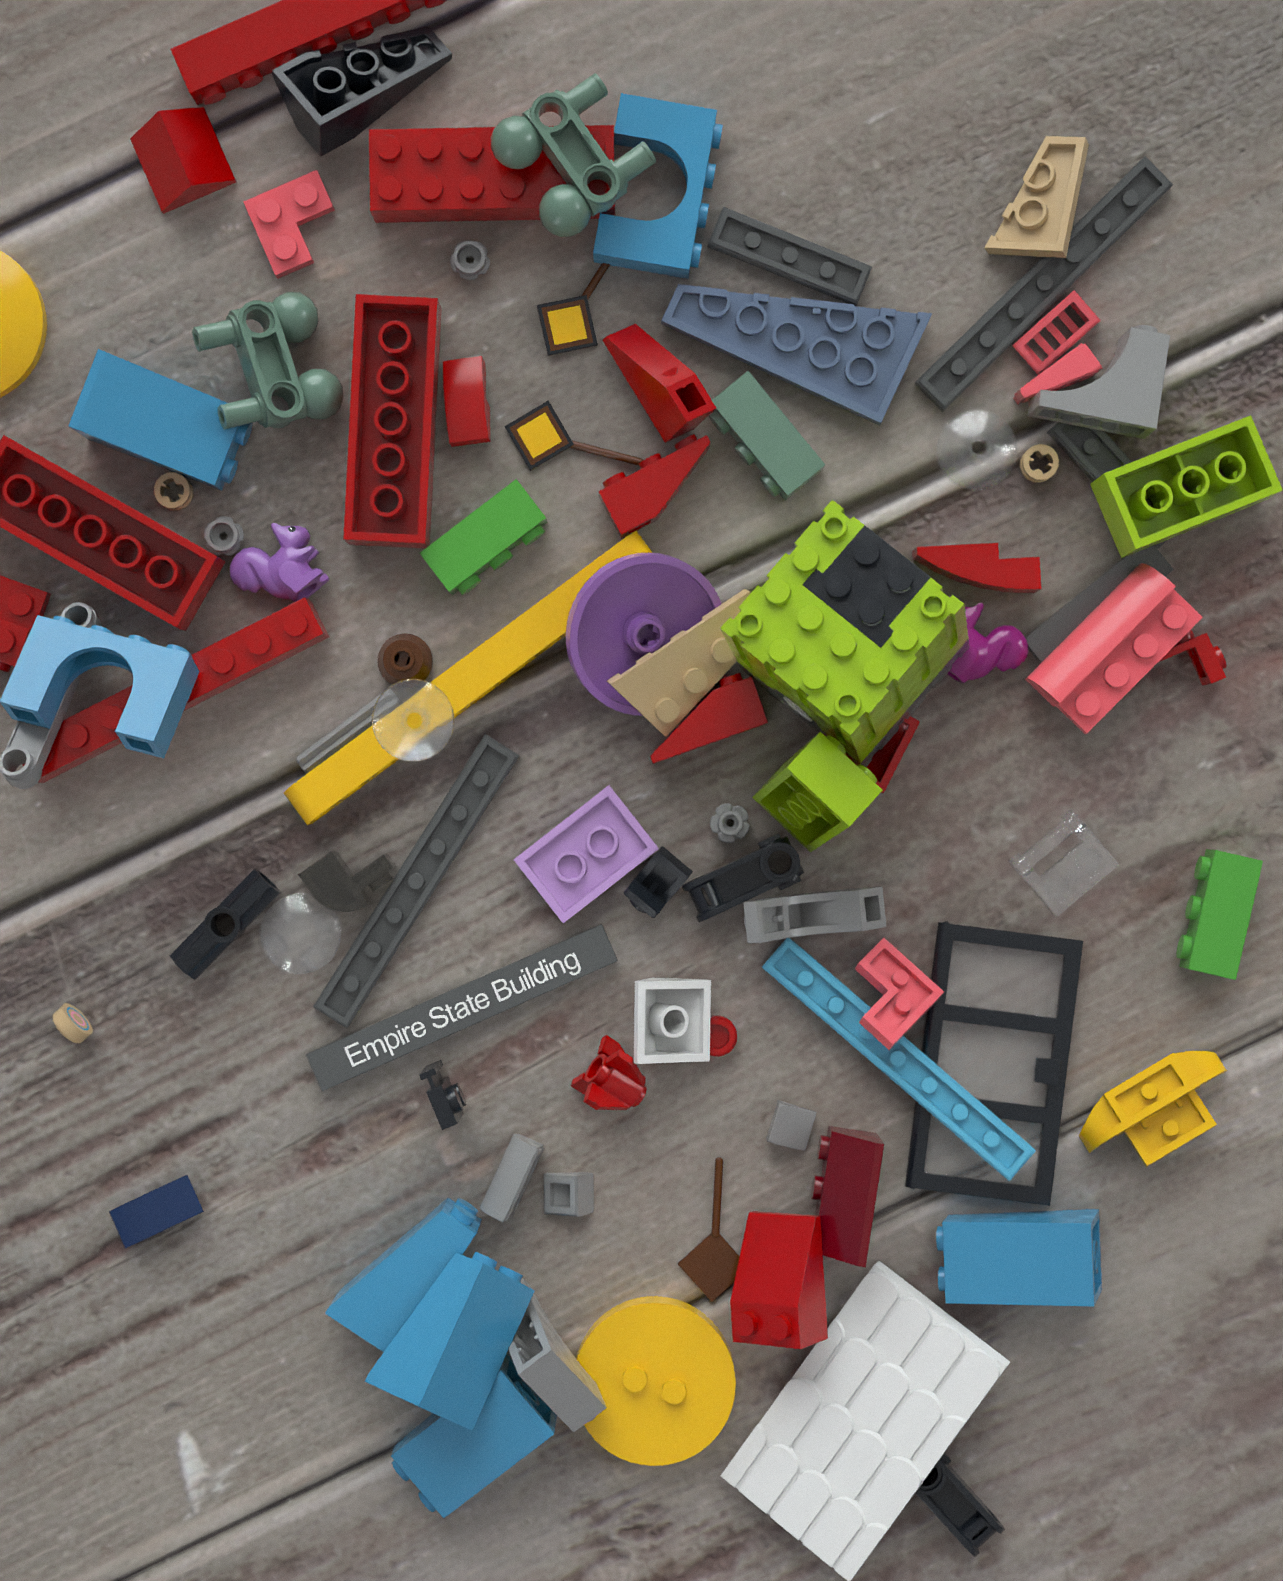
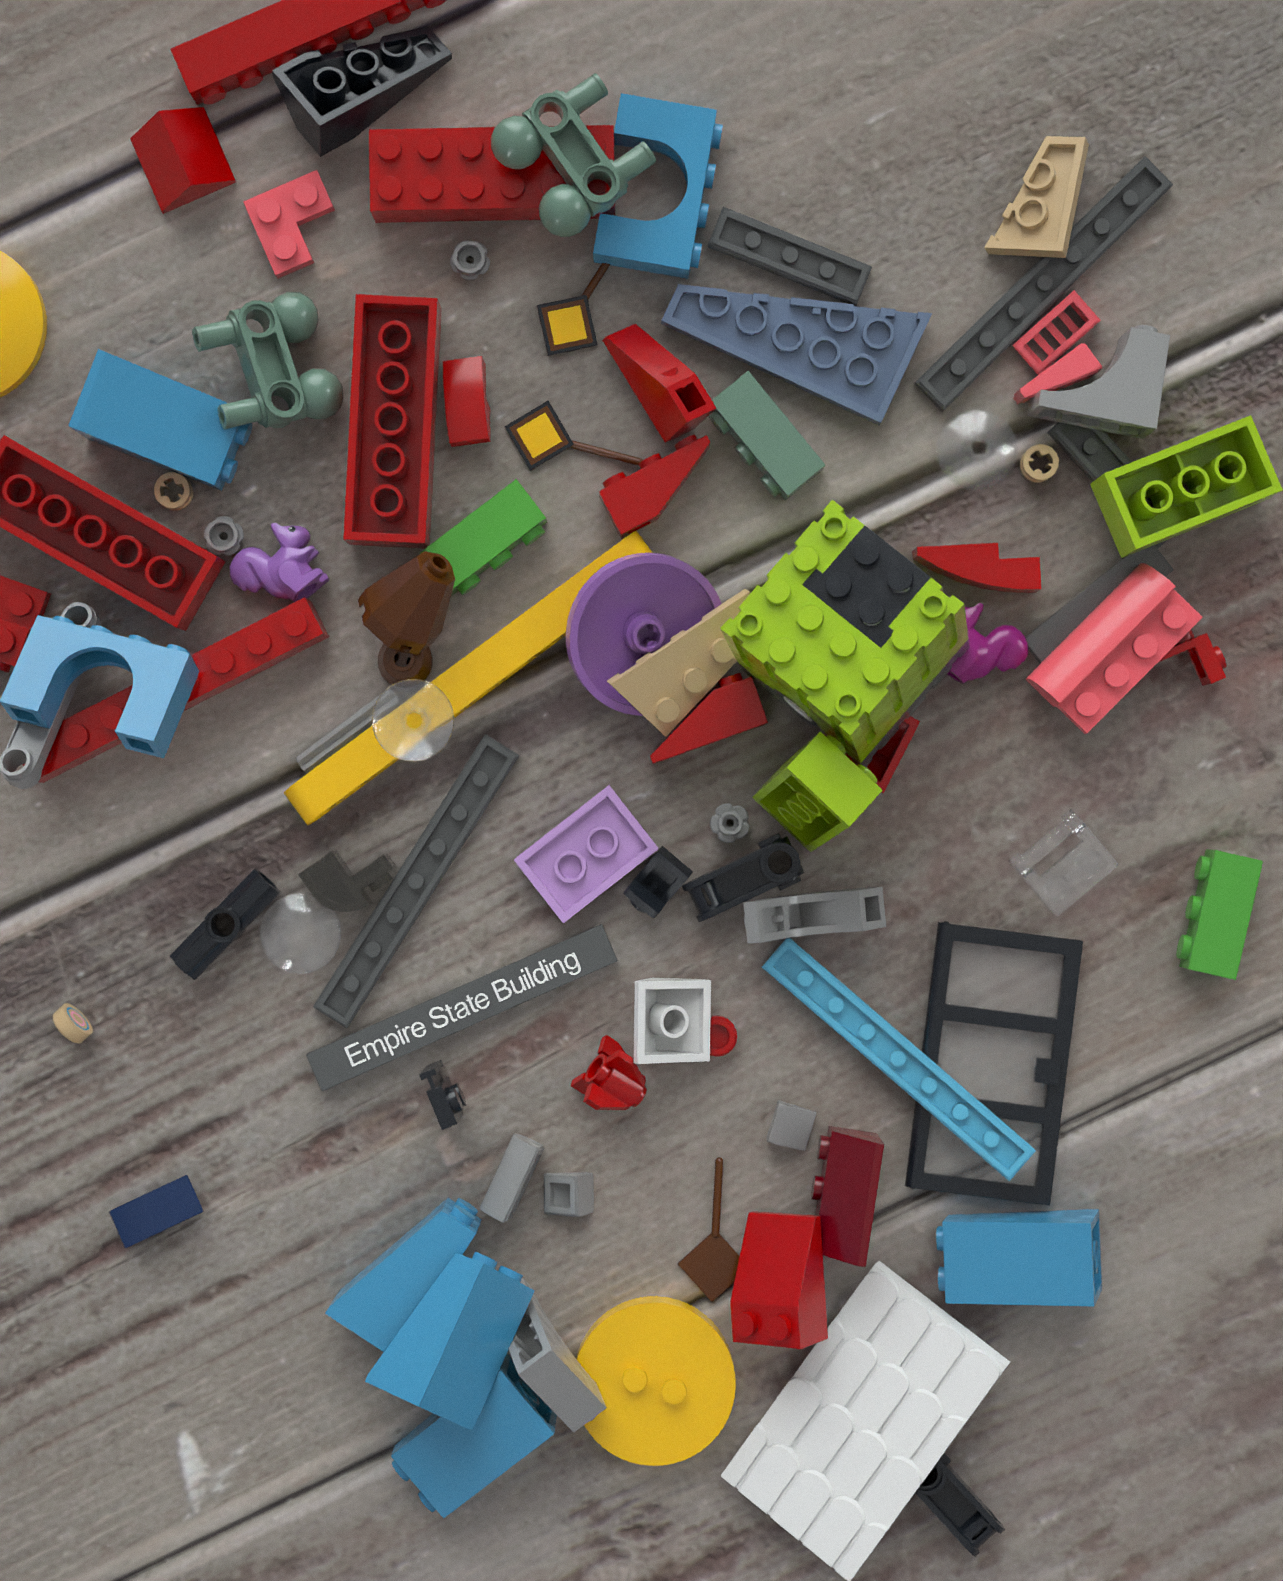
coral plate [855,938,944,1050] -> none
yellow plate [1079,1051,1227,1167] -> none
none -> reddish brown cone [358,551,455,655]

